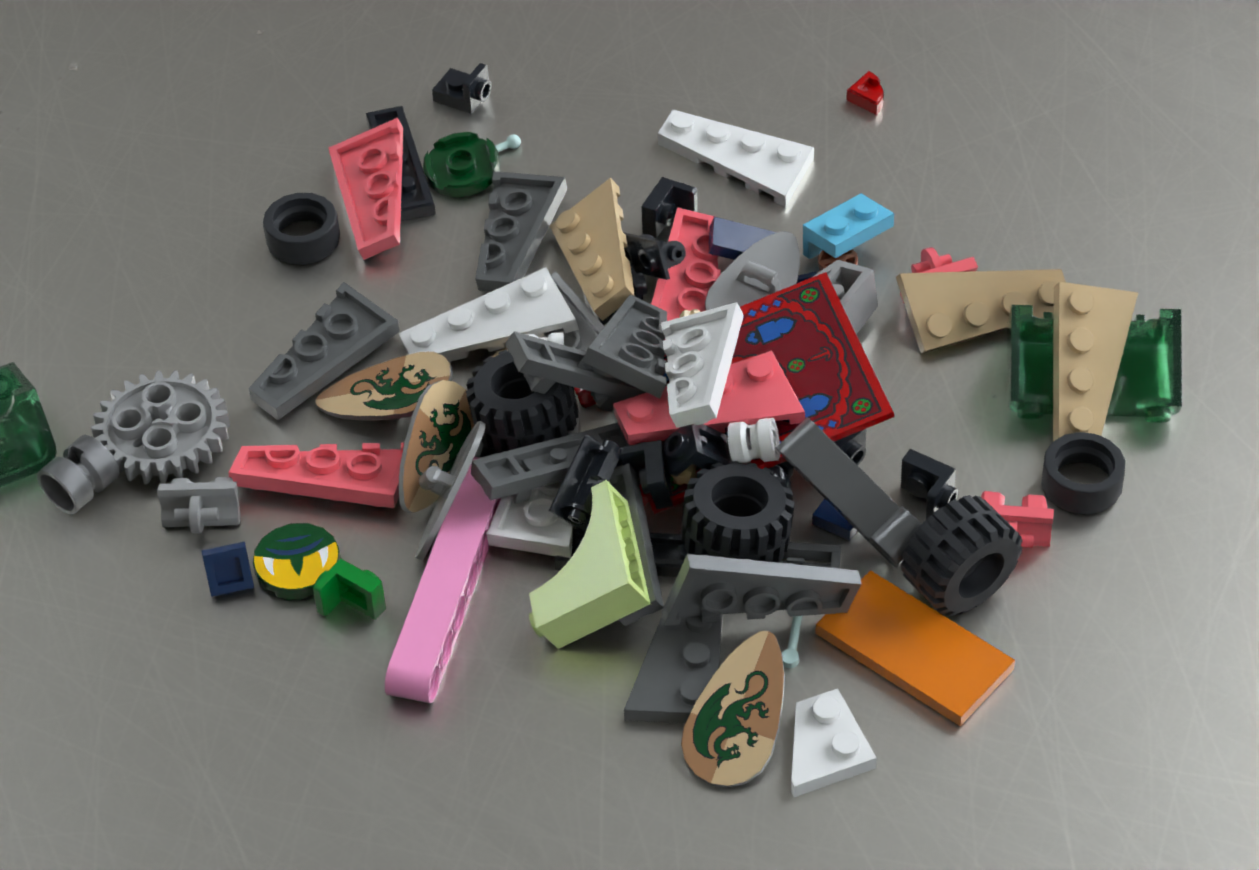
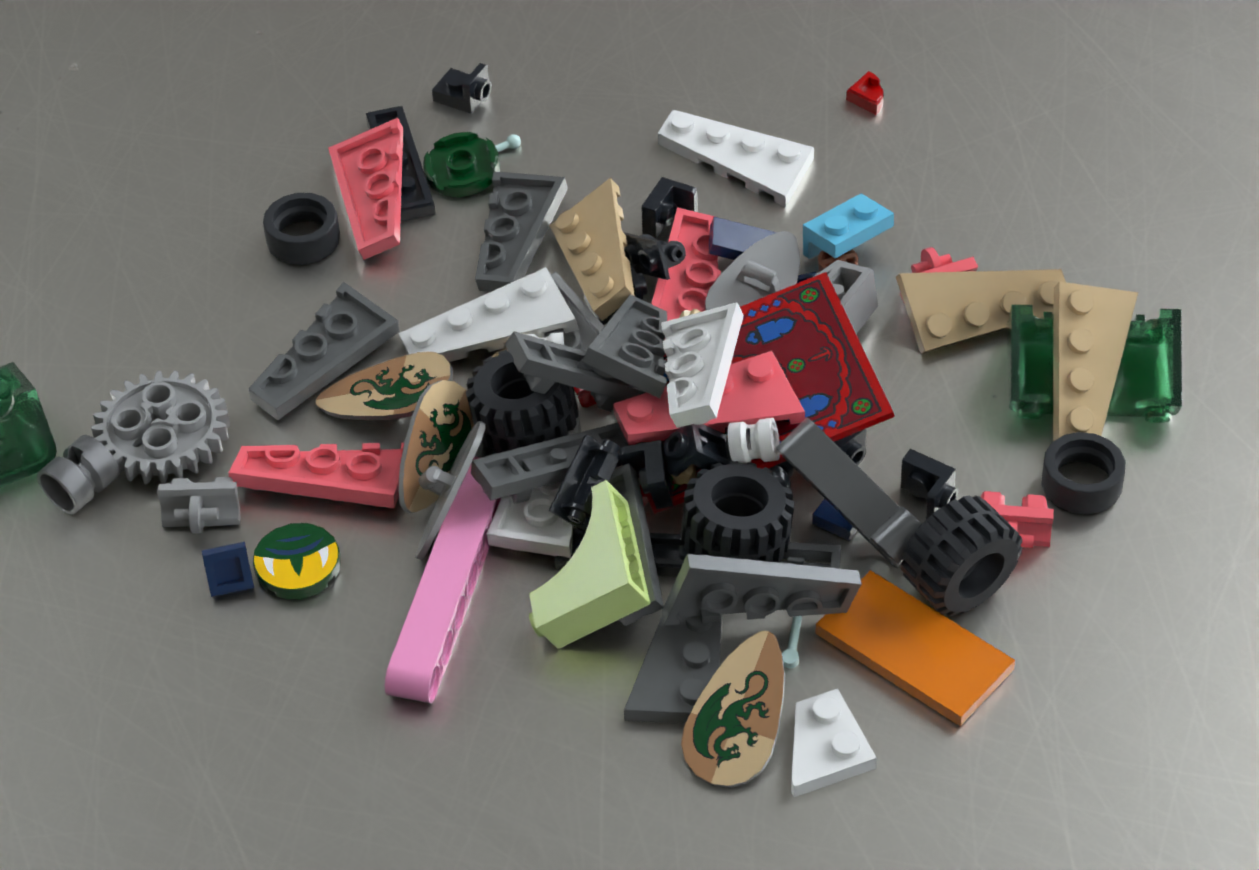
green bracket [313,558,386,620] -> none

